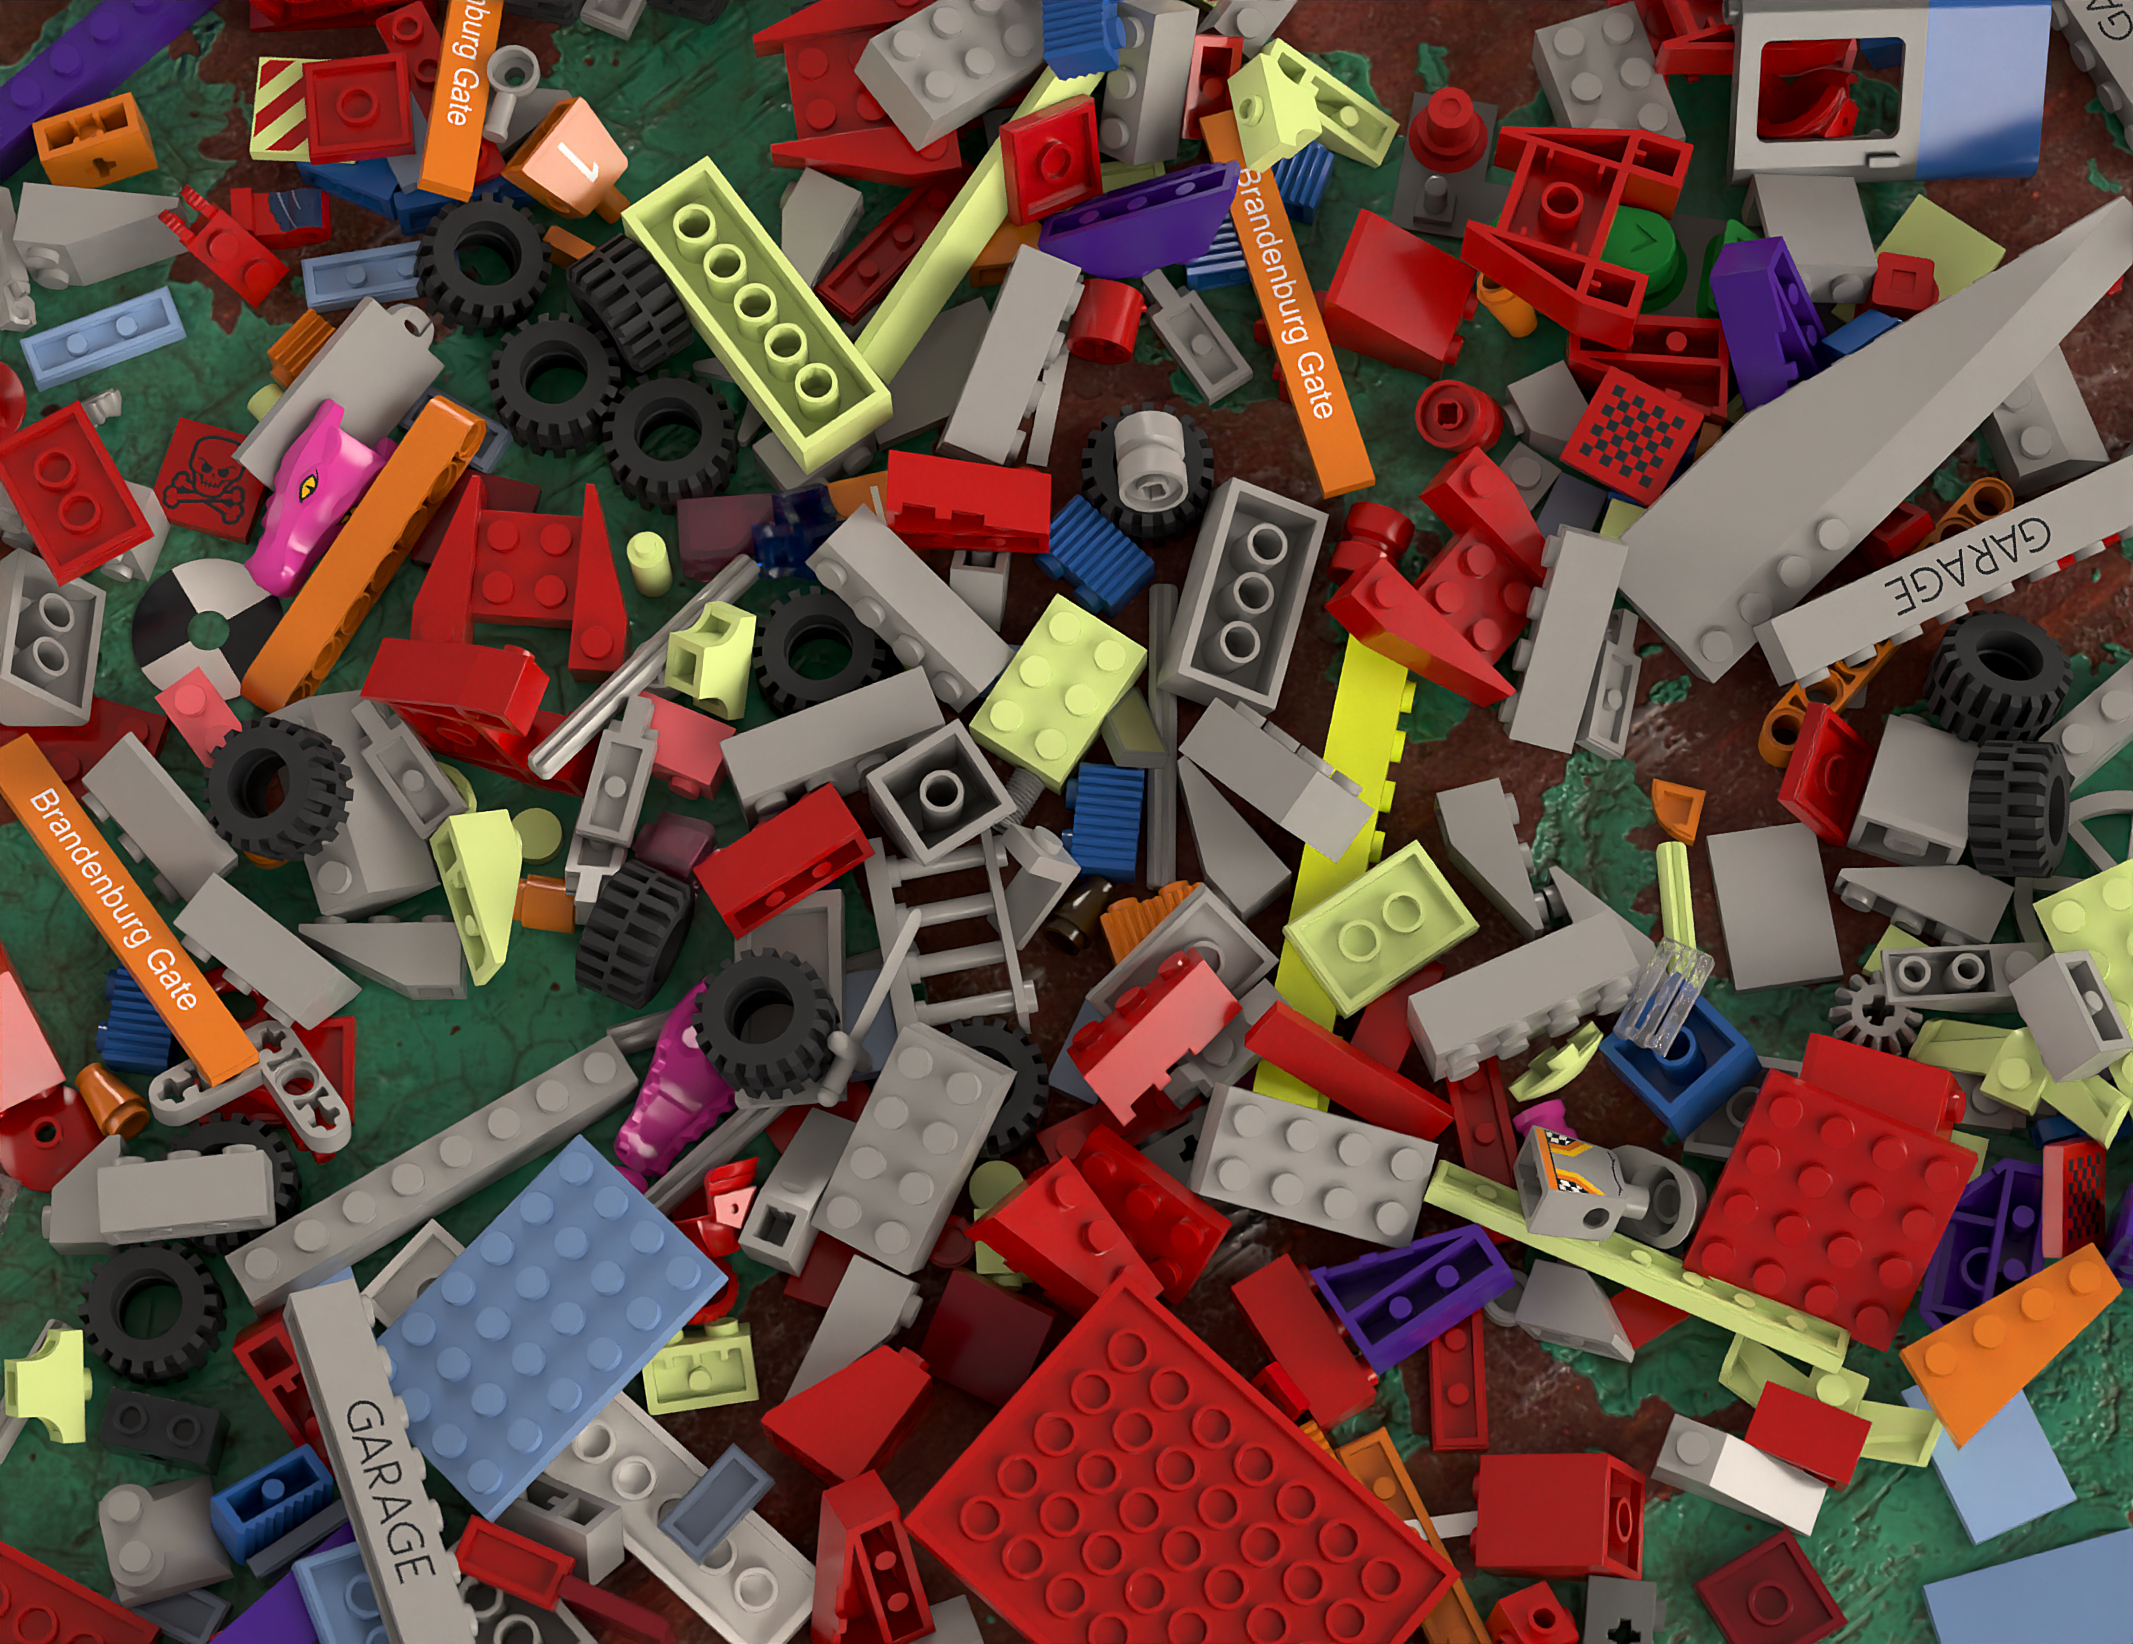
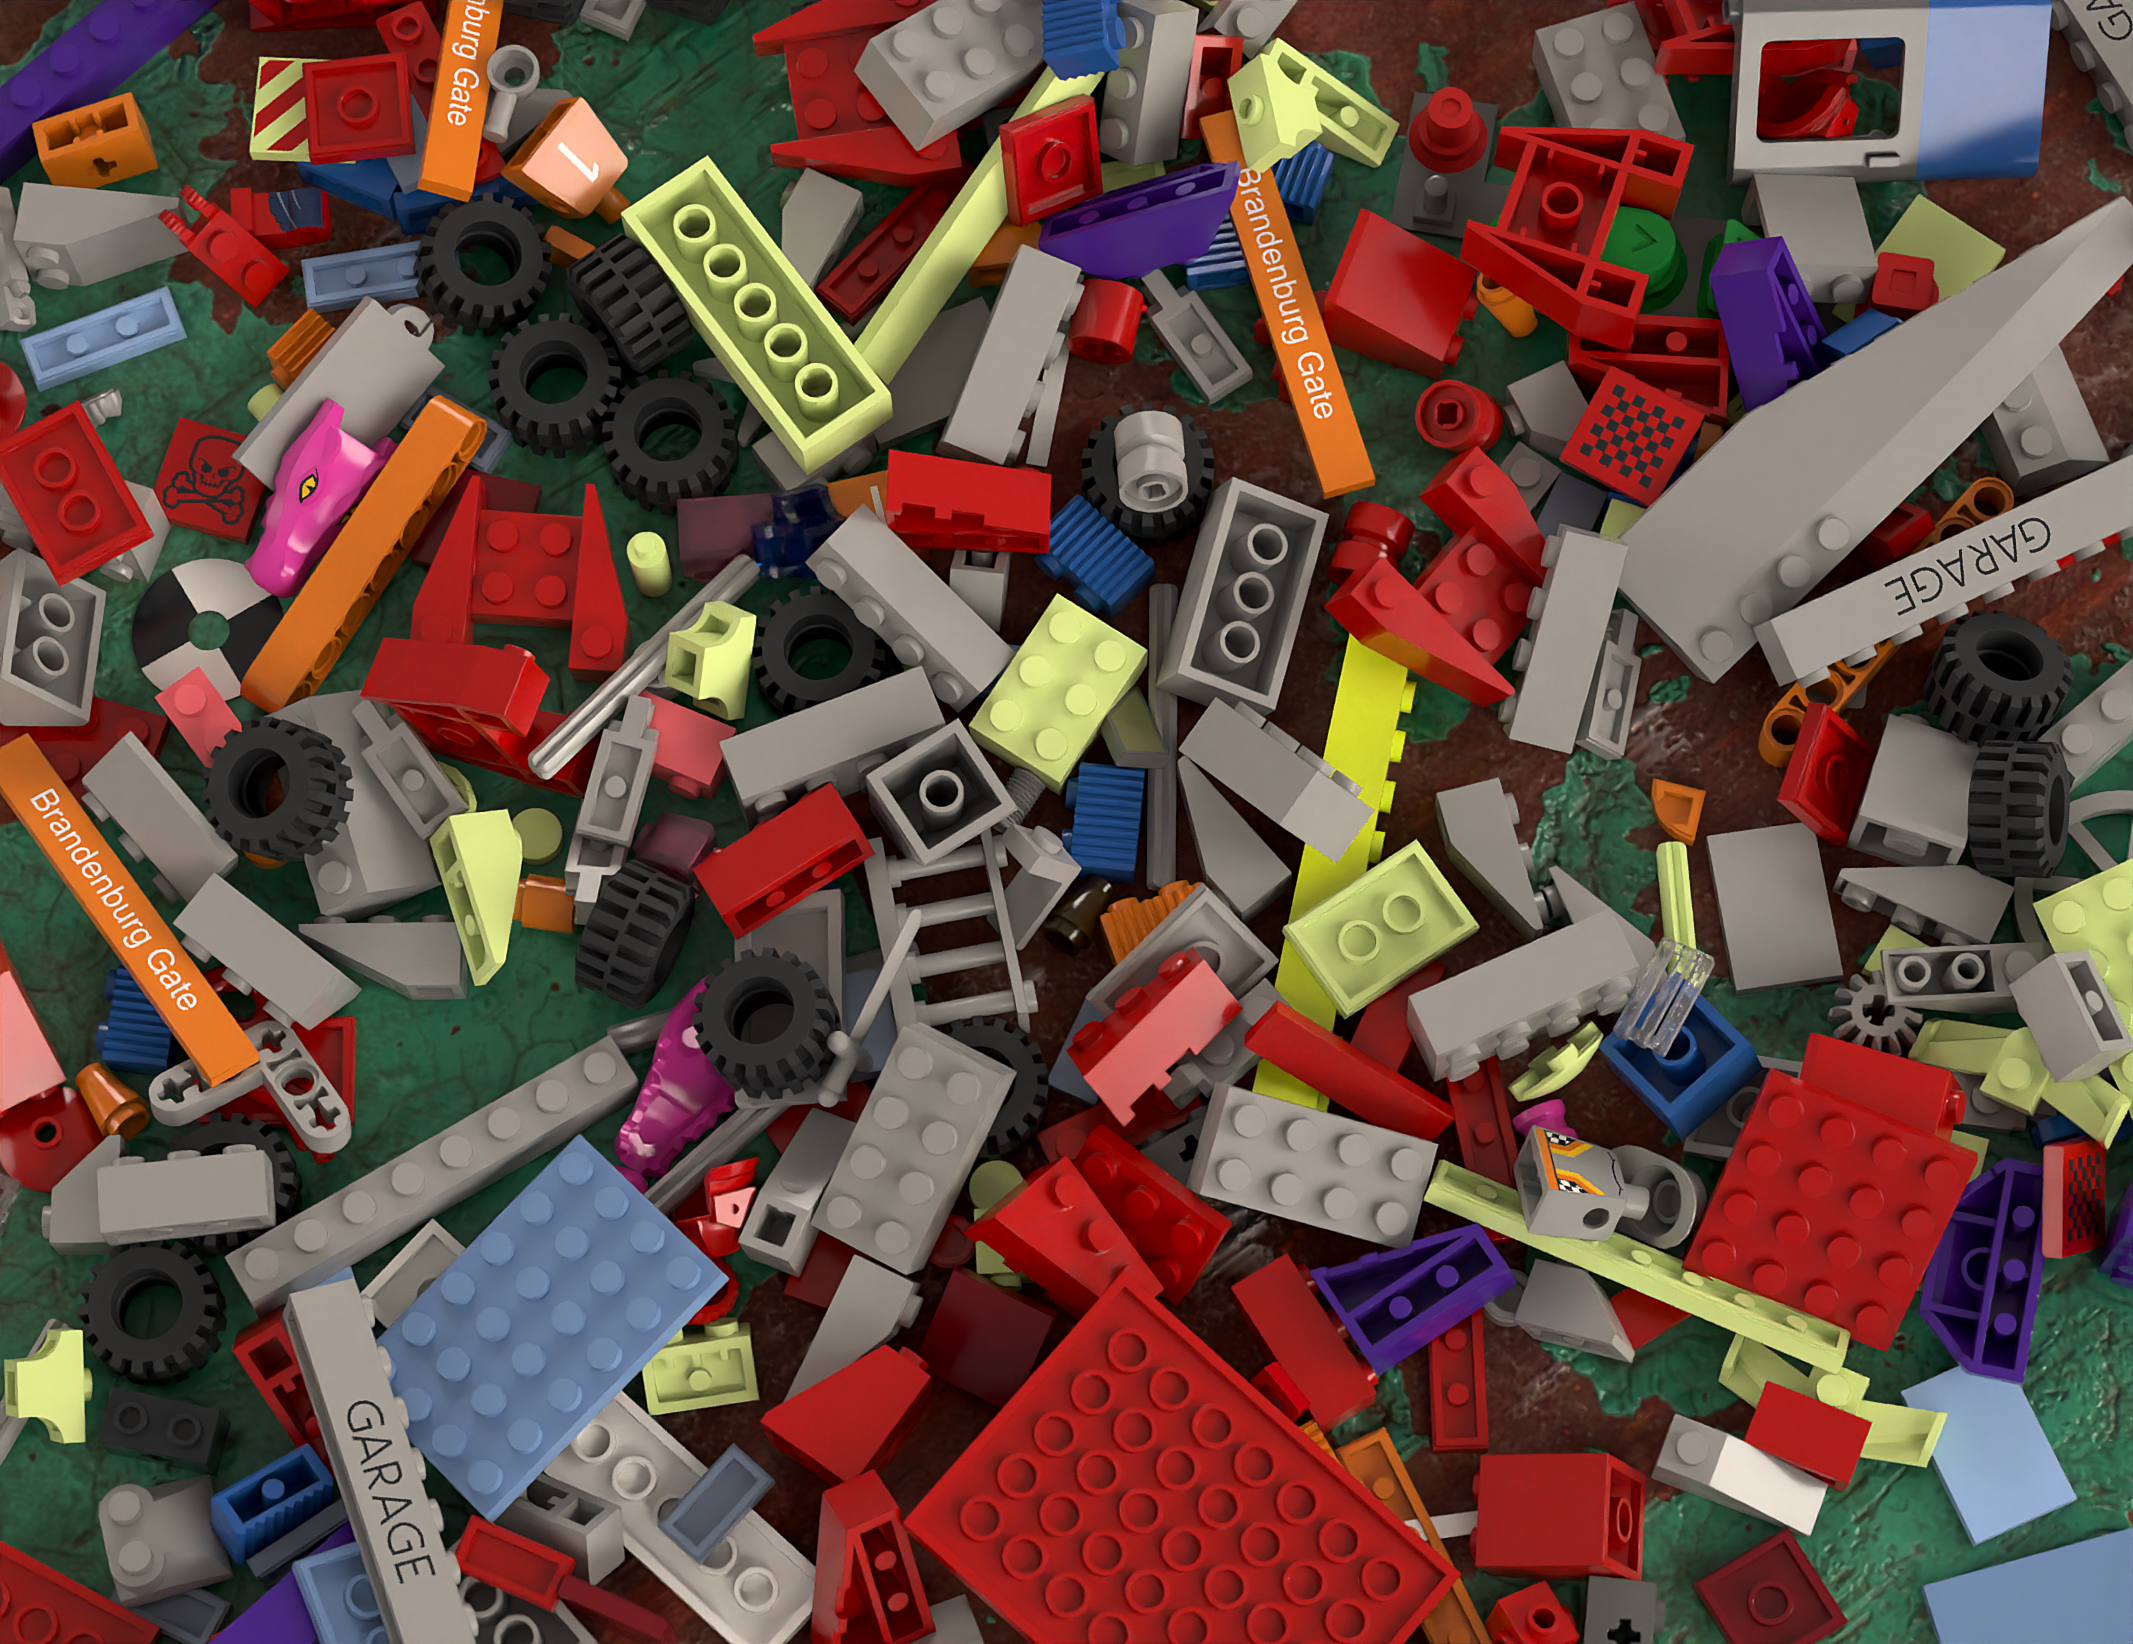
orange wing [1899,1242,2123,1451] -> none

